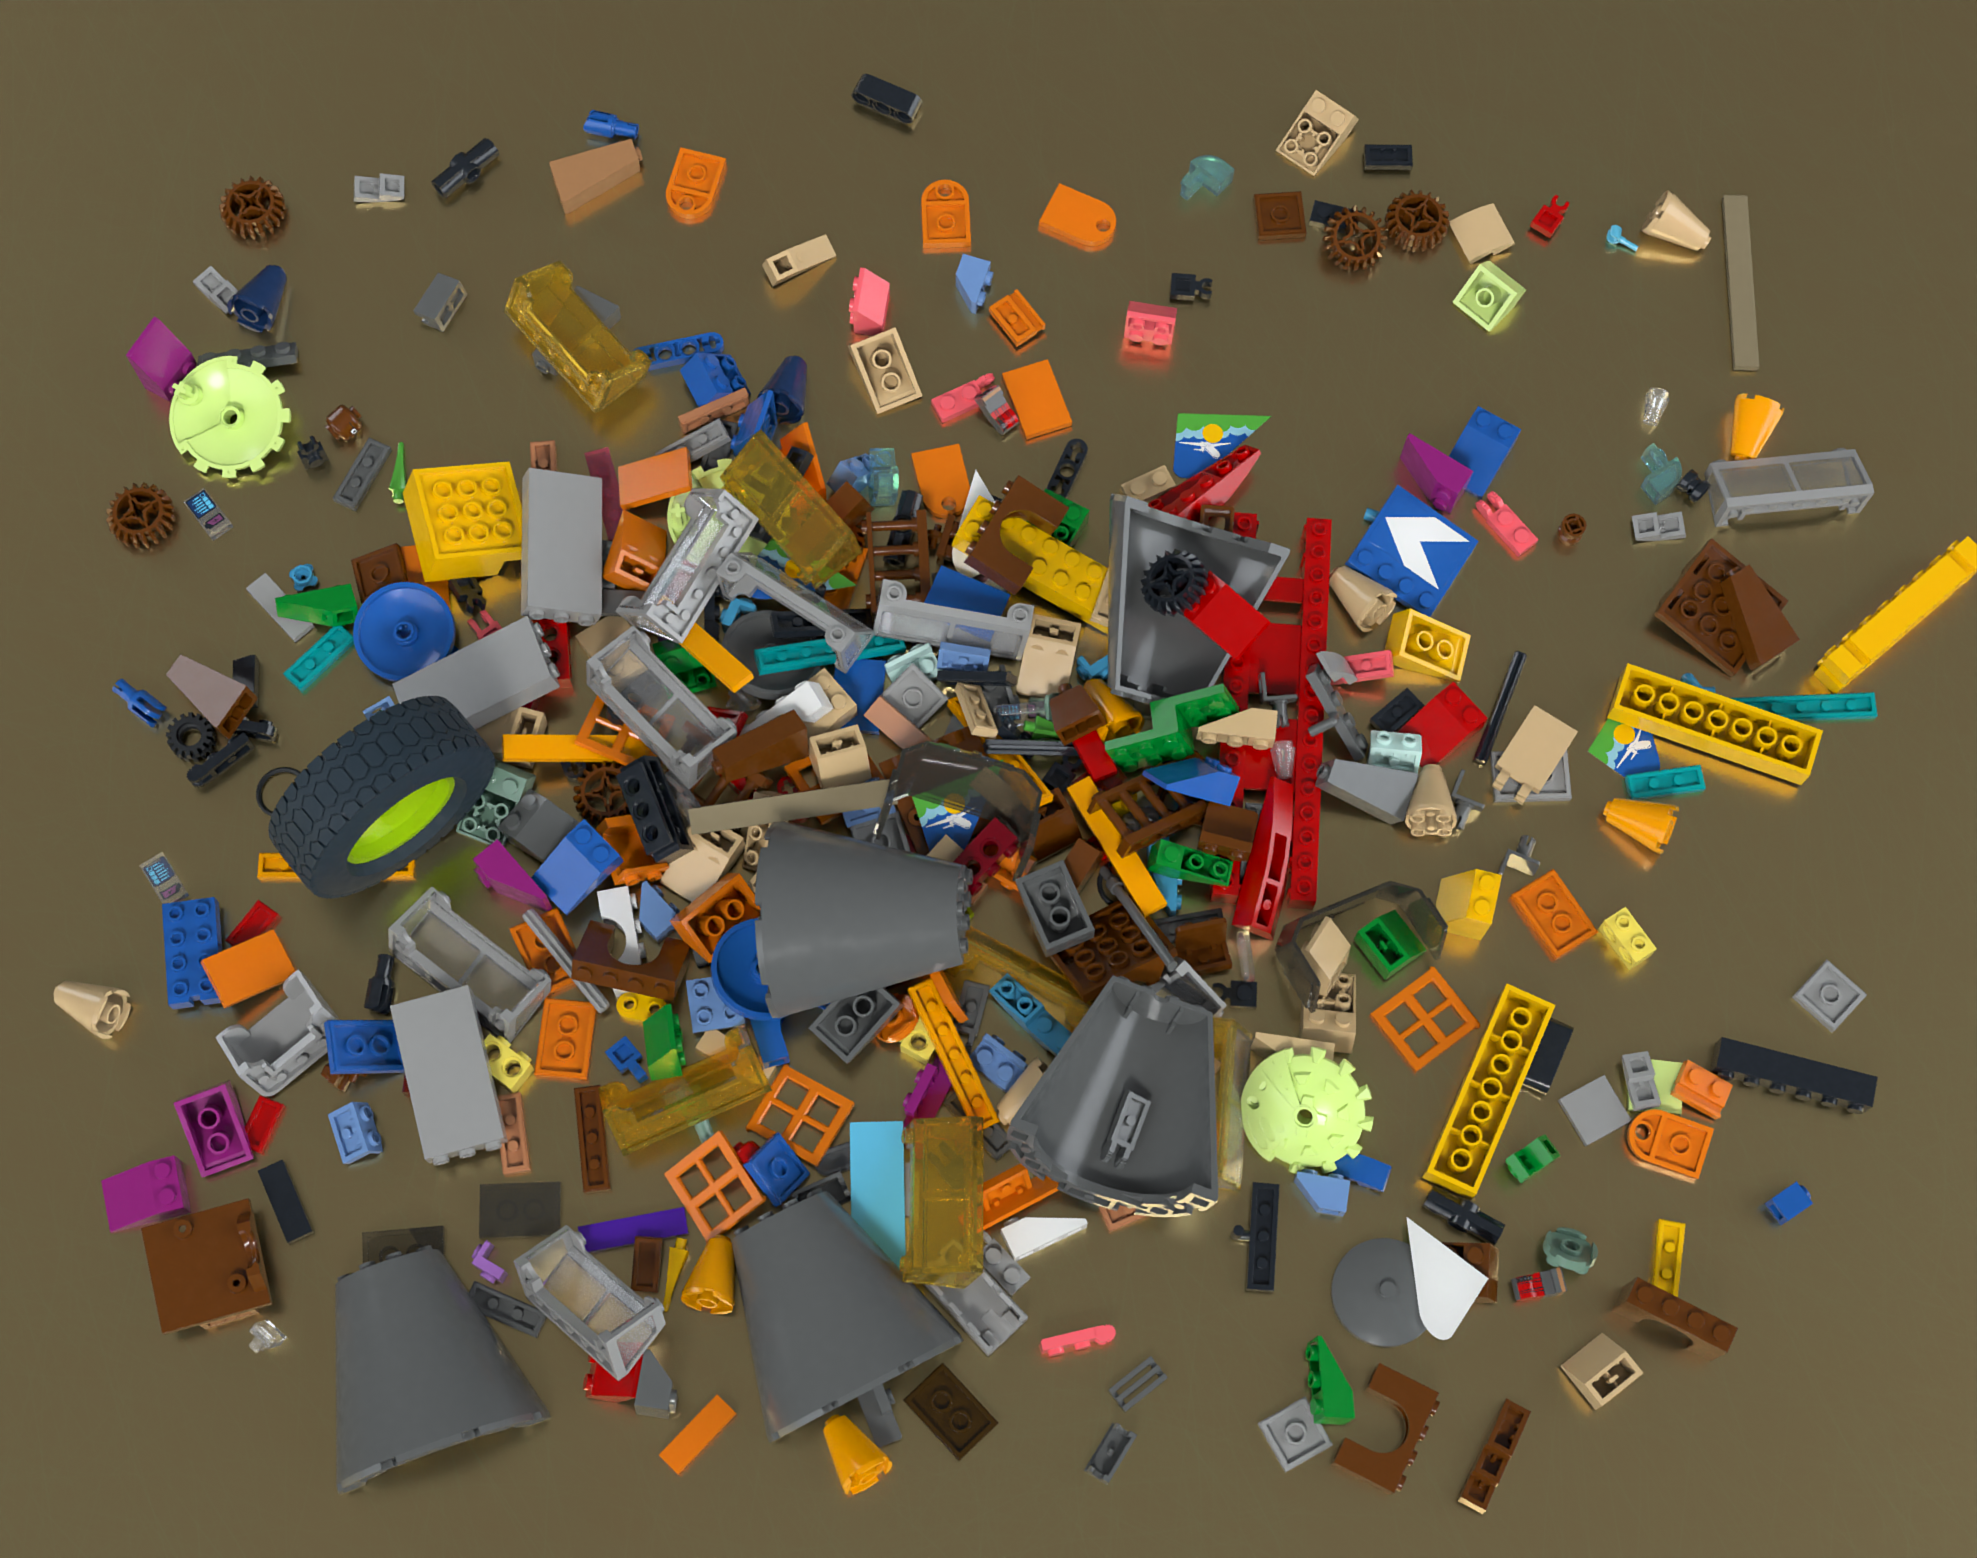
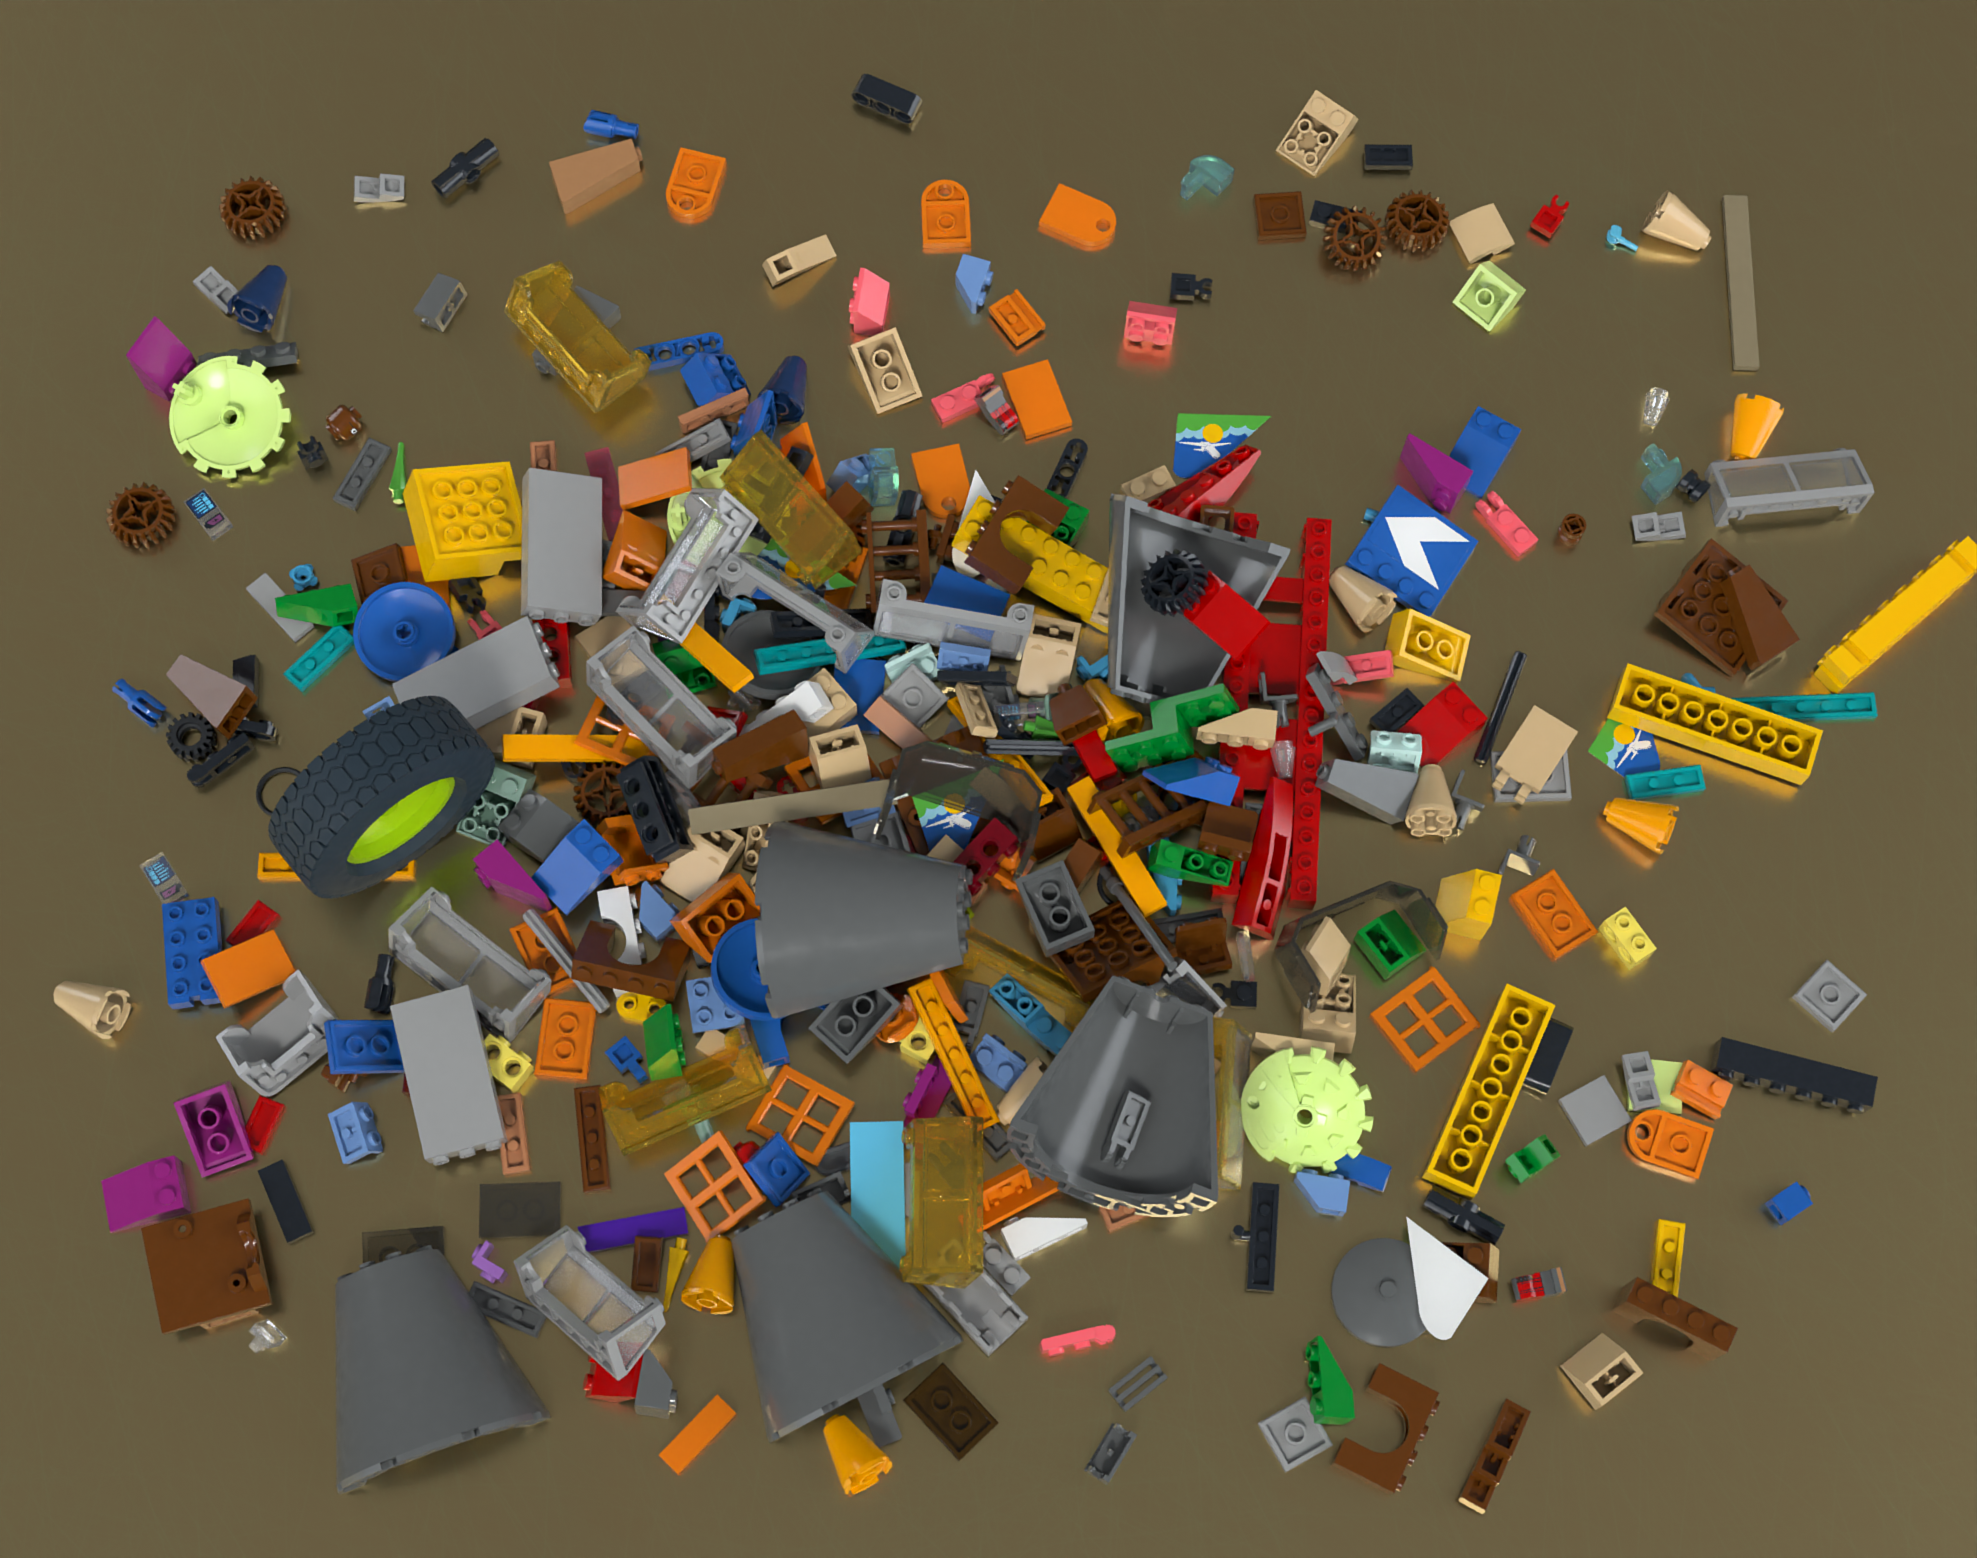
sand green plate [1543,1227,1598,1274] -> none

